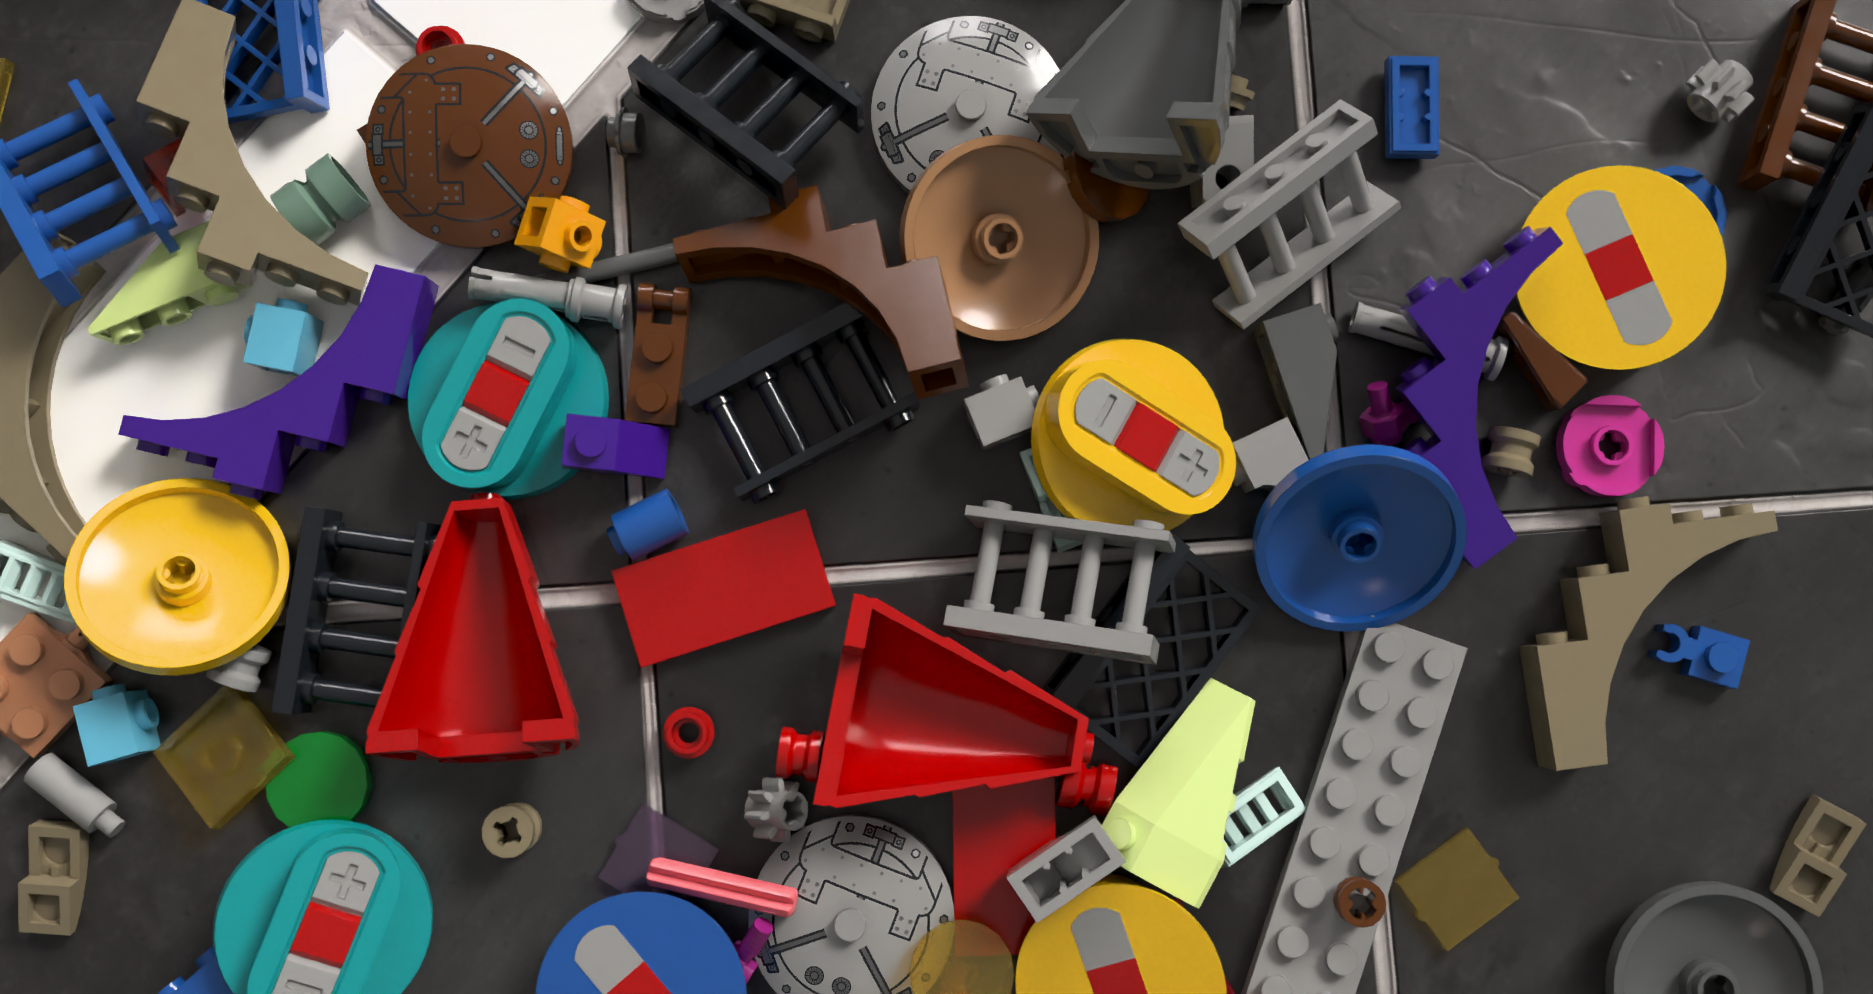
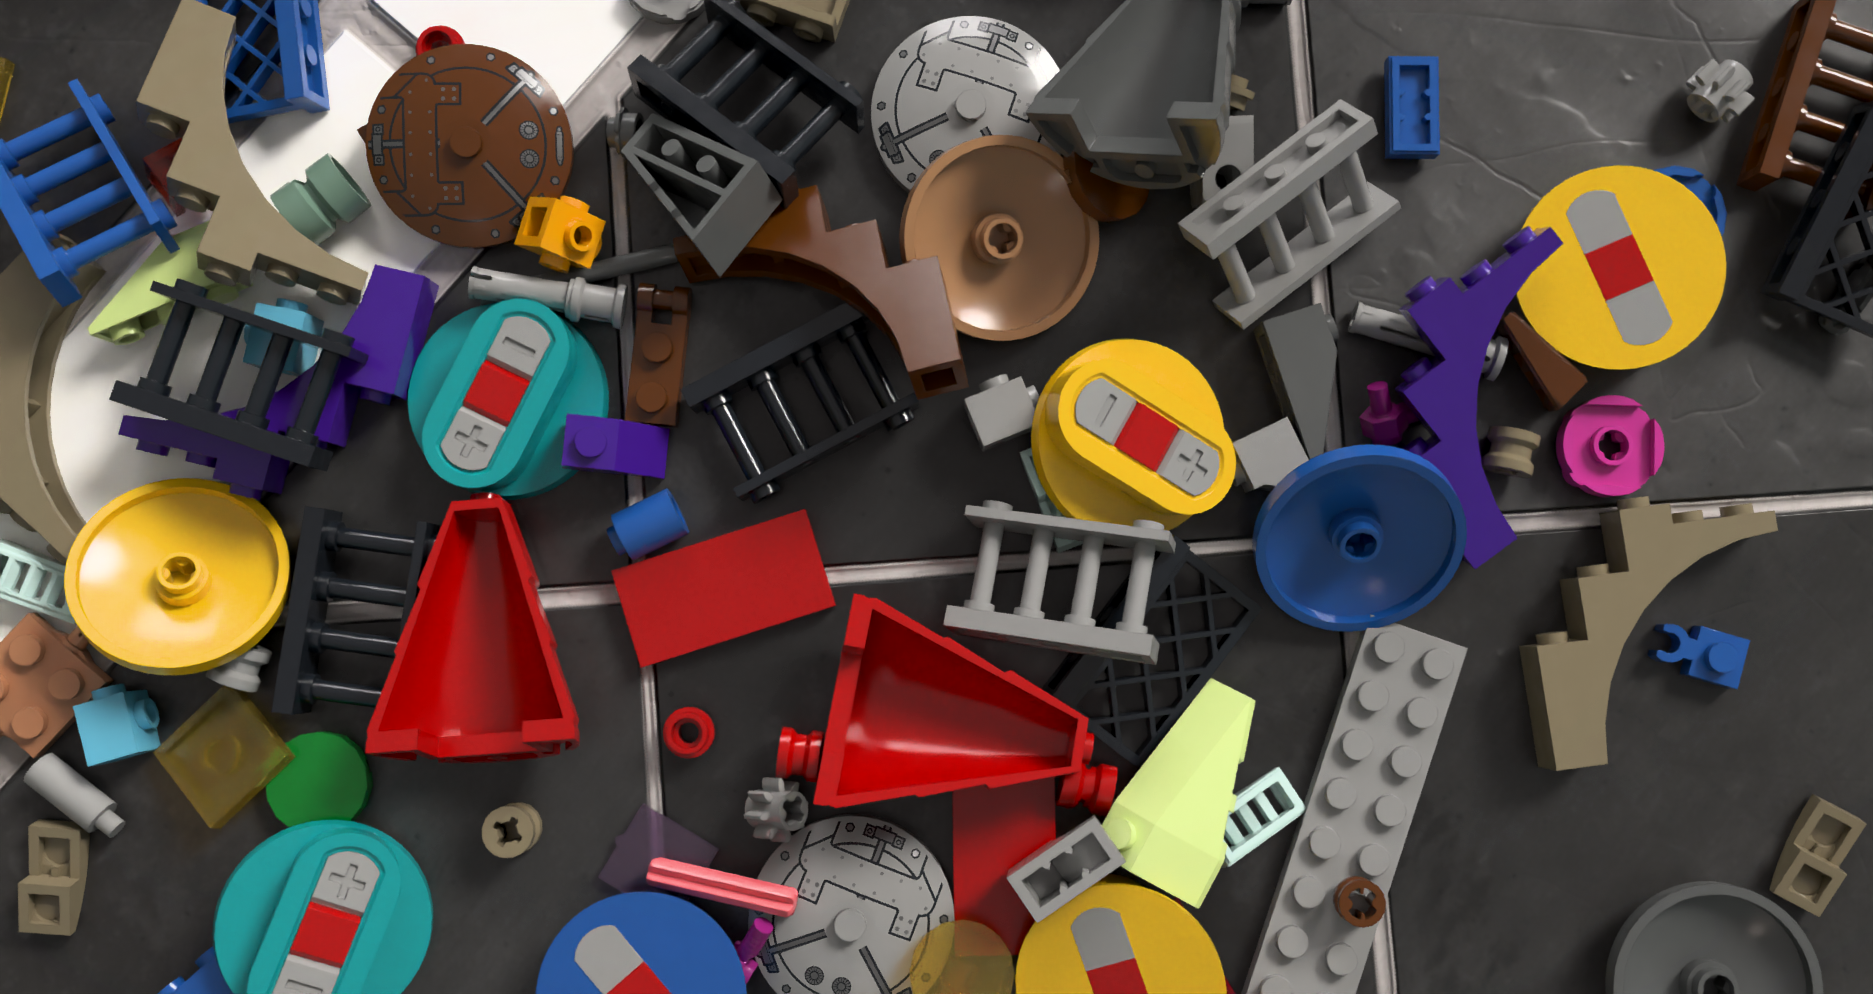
clear yellow piece [1395,827,1519,951] -> none
none -> black fence [109,278,369,472]
none -> dark grey wedge [621,113,783,277]

